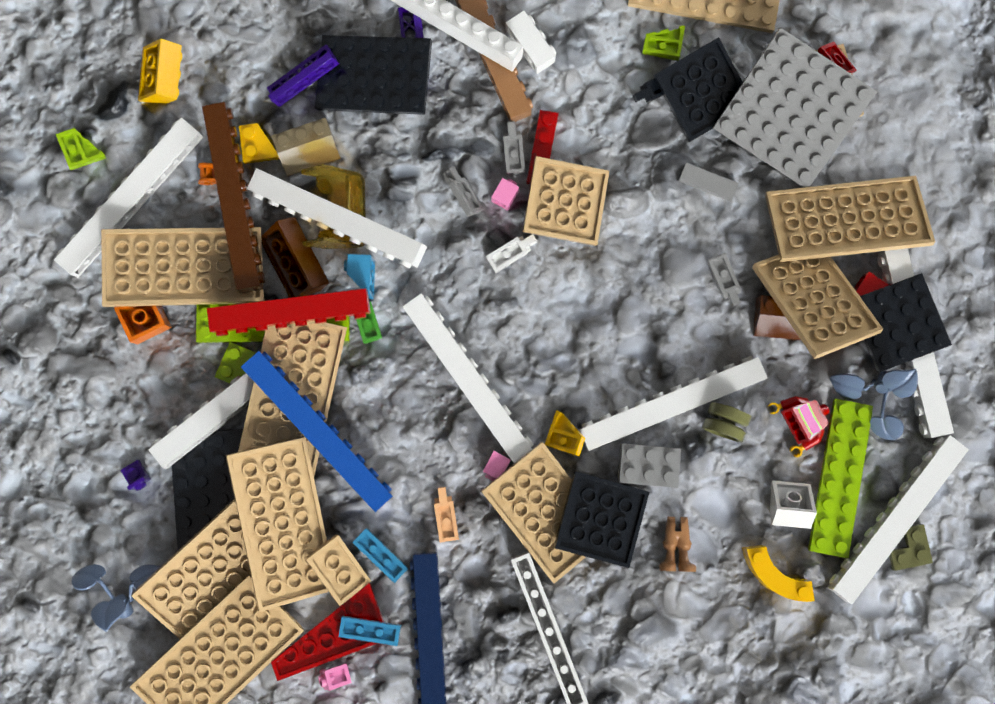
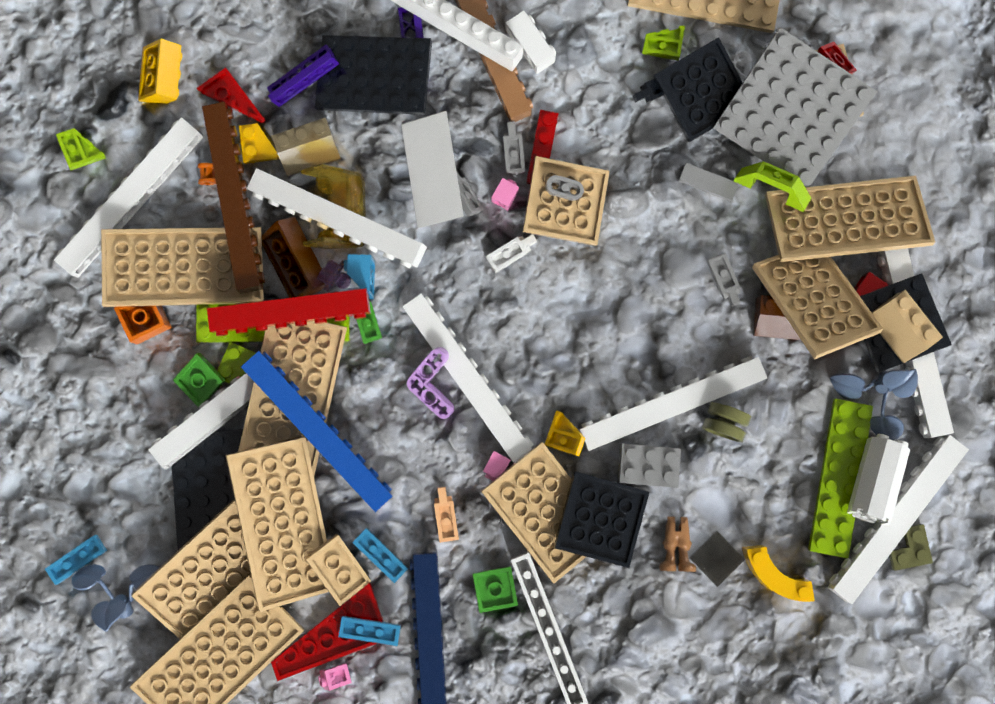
dark purple bracket [120,460,151,491] -> none
red torso [767,396,830,457] -> none
white slope [769,481,817,529] -> none
none -> dark azure plate [45,535,107,585]
none -> bright green plate [173,353,226,408]
none -> red wing [197,67,266,123]
none -> clear purple hips [317,259,351,292]
none -> white sticker [401,111,464,228]
none -> lavender beam [407,347,454,419]
none -> bright green plate [473,566,518,613]
none -> light grey plate [545,175,584,201]
none -> clear smoke tile [689,531,745,587]
none -> lime slope [734,161,811,212]
none -> white brick [847,434,910,525]
none -> tan slope [872,290,943,363]

